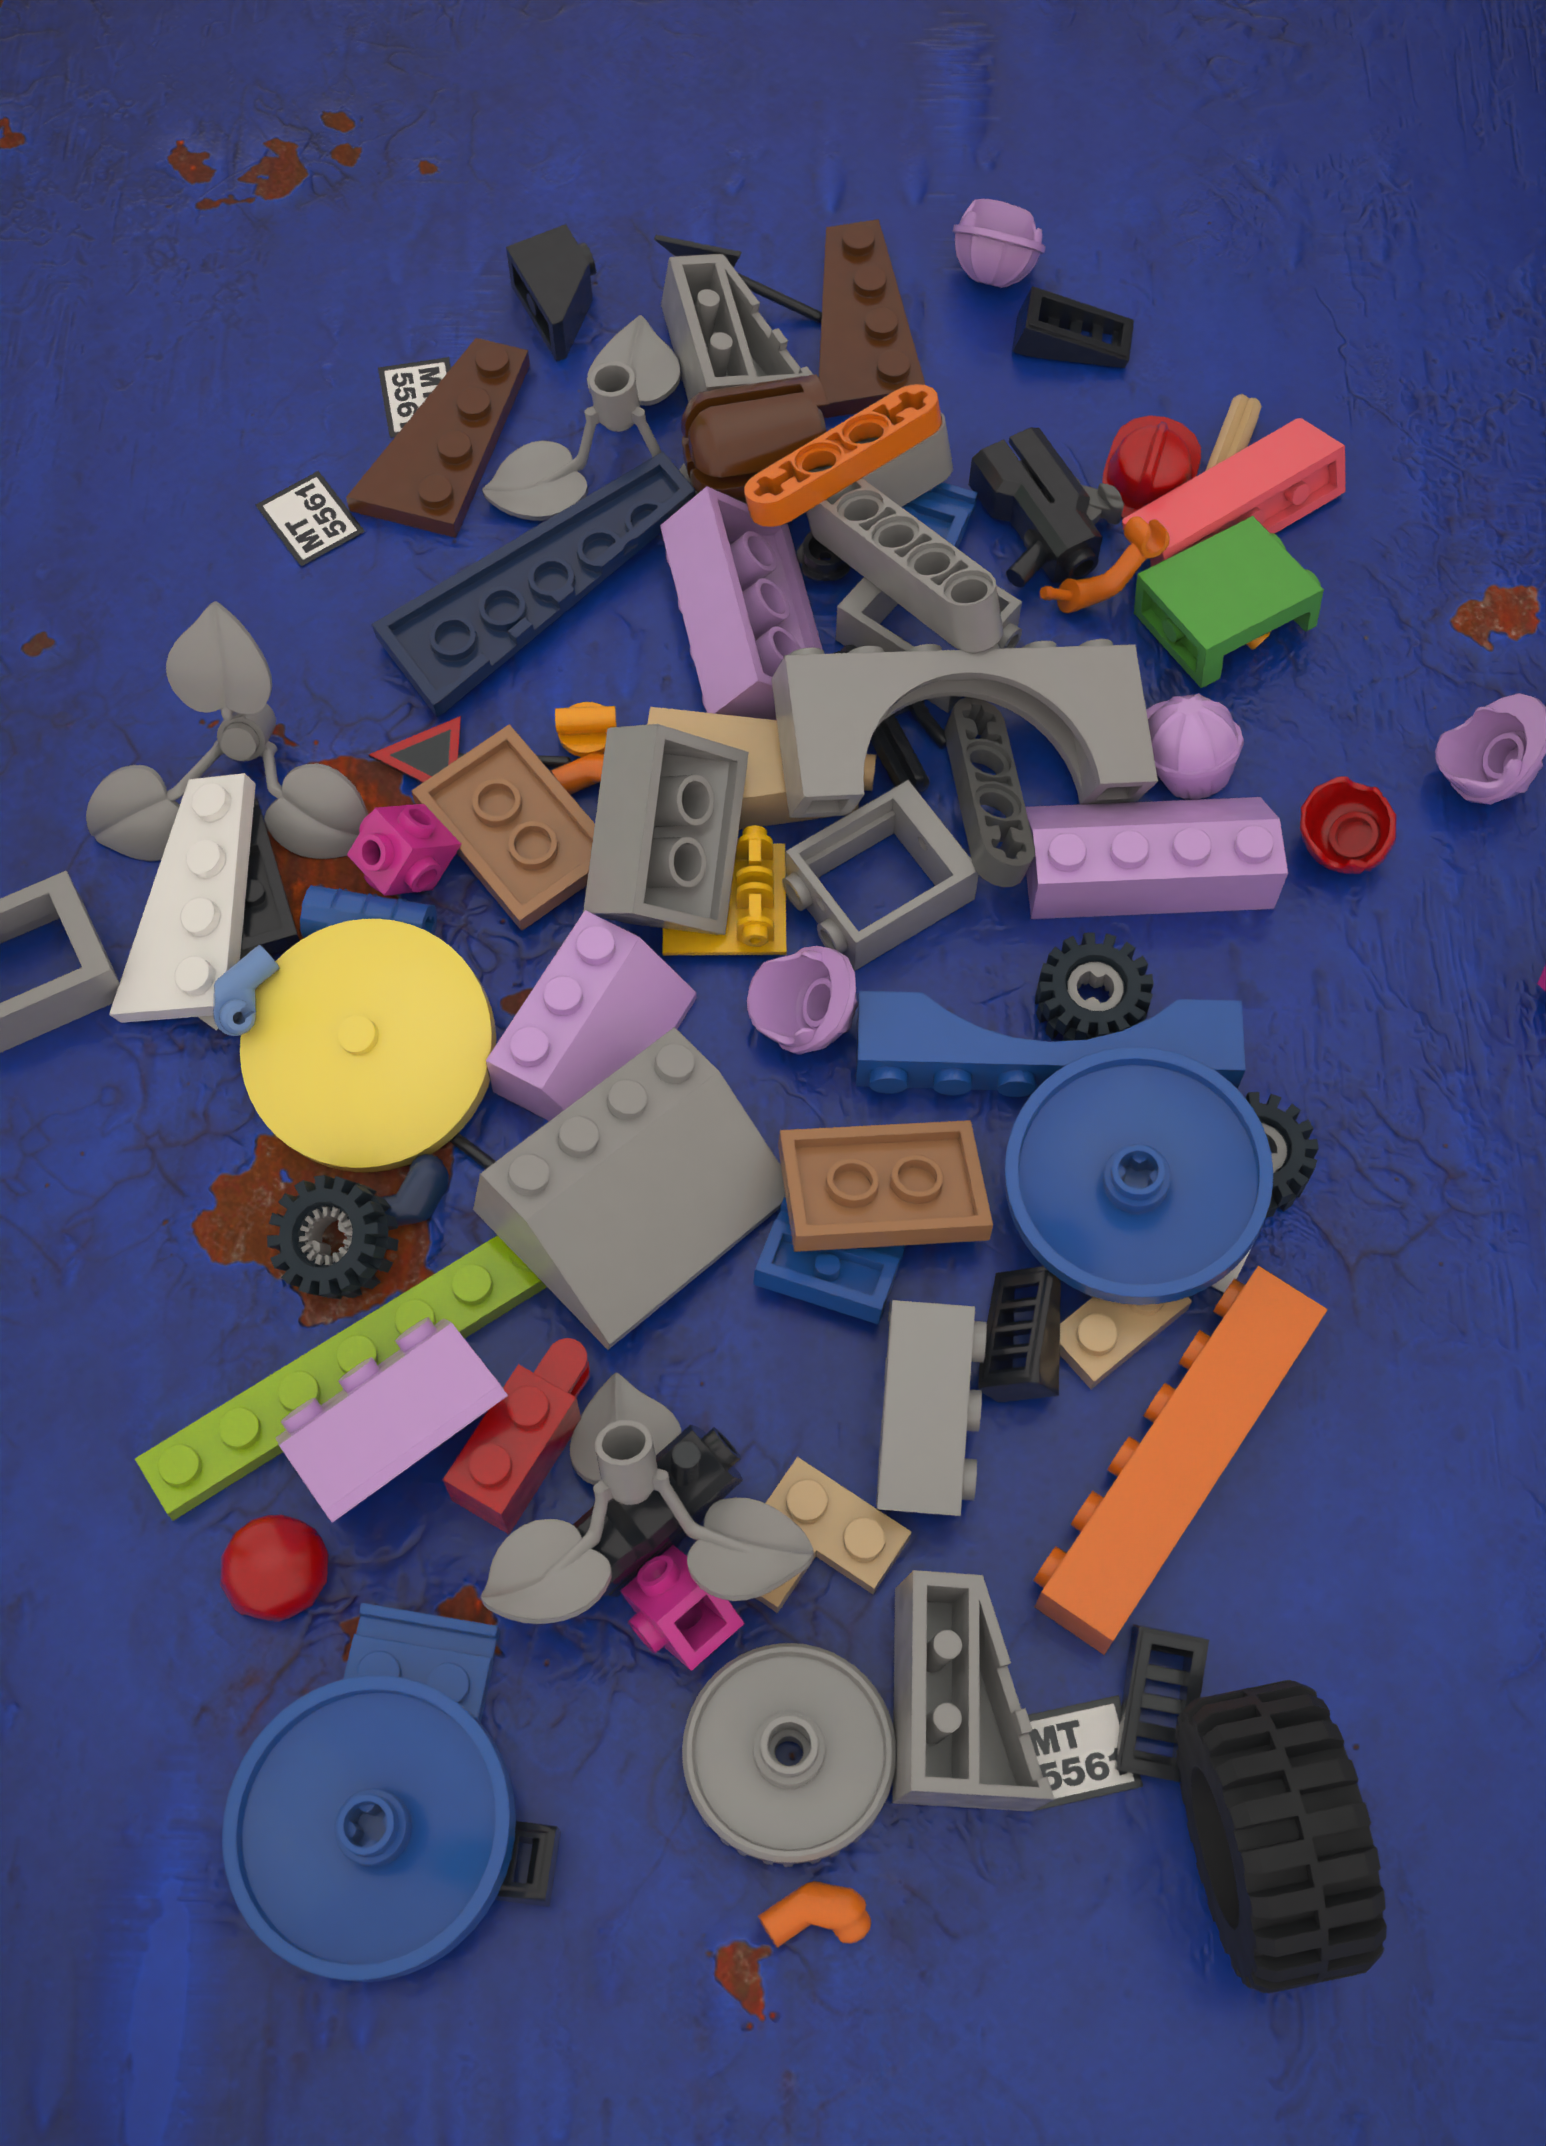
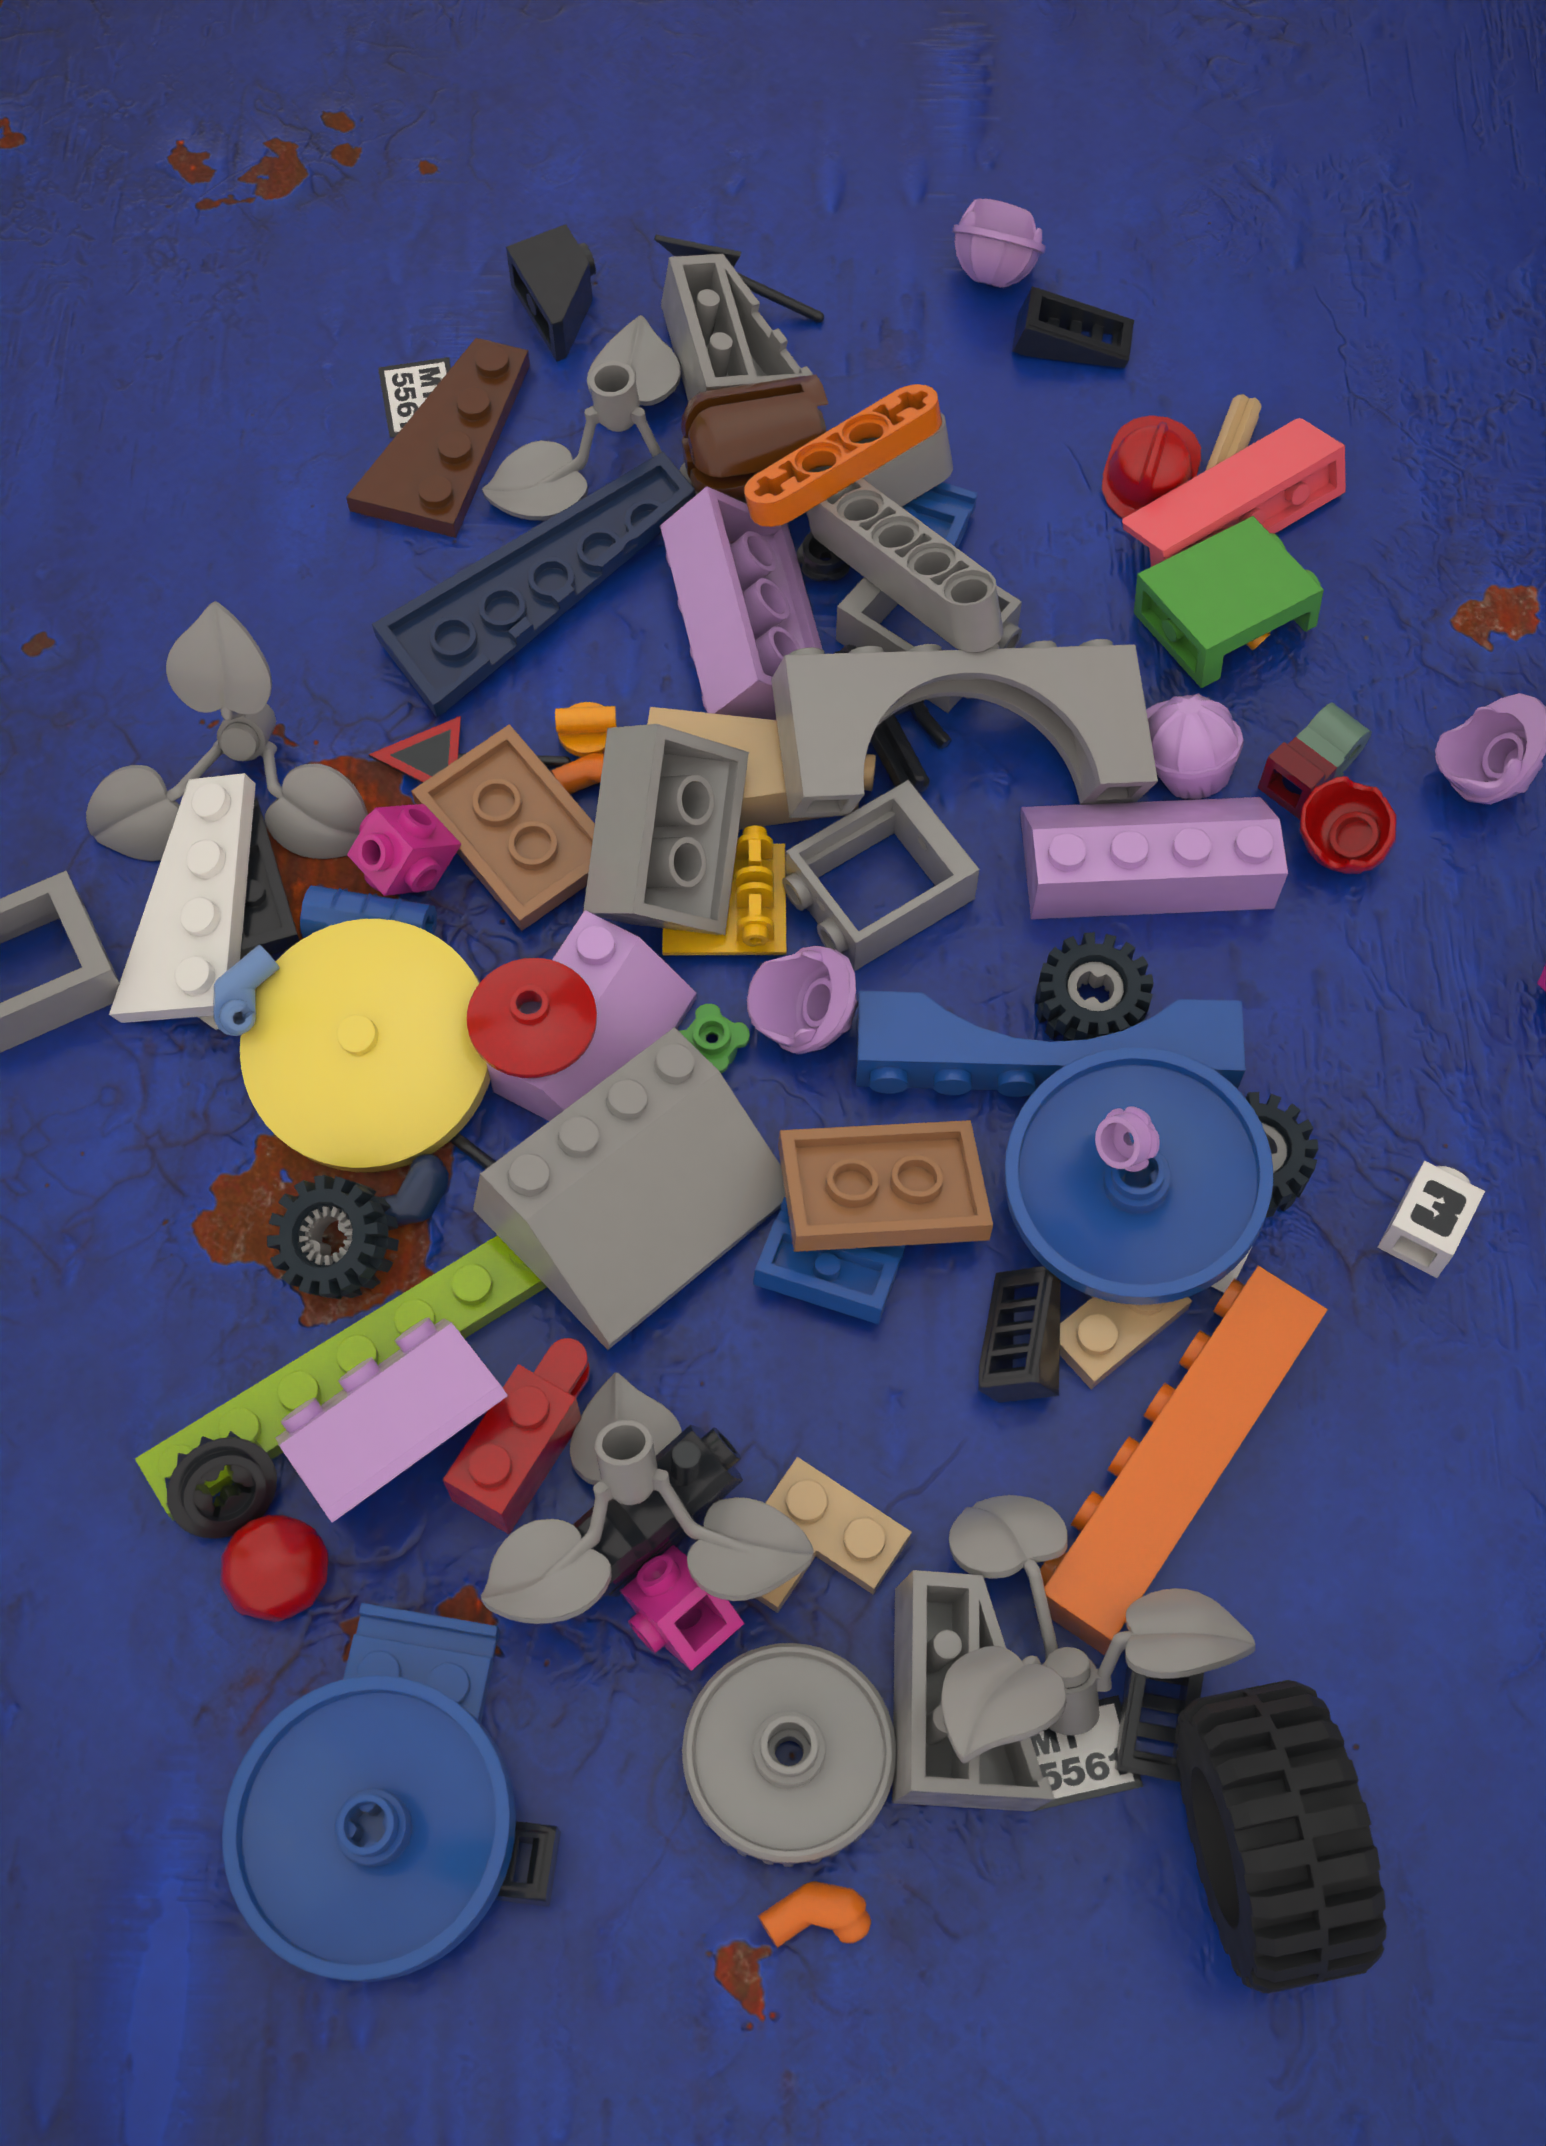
sticker [255,471,365,567] -> none
reddish brown wing [817,219,926,418] -> none
light grey wedge [876,1300,987,1516] -> none
dark grey beam [944,697,1035,887] -> none
black piece [969,427,1124,588] -> none
orange piece [1040,516,1170,613] -> none
none -> black gear [165,1431,277,1539]
none -> red dish [467,958,597,1078]
none -> bright green plate [679,1004,750,1073]
none -> light grey plant [942,1495,1255,1764]
none -> lavender plate [1095,1106,1160,1172]
none -> leg [1257,703,1372,820]
none -> white brick [1377,1161,1485,1278]

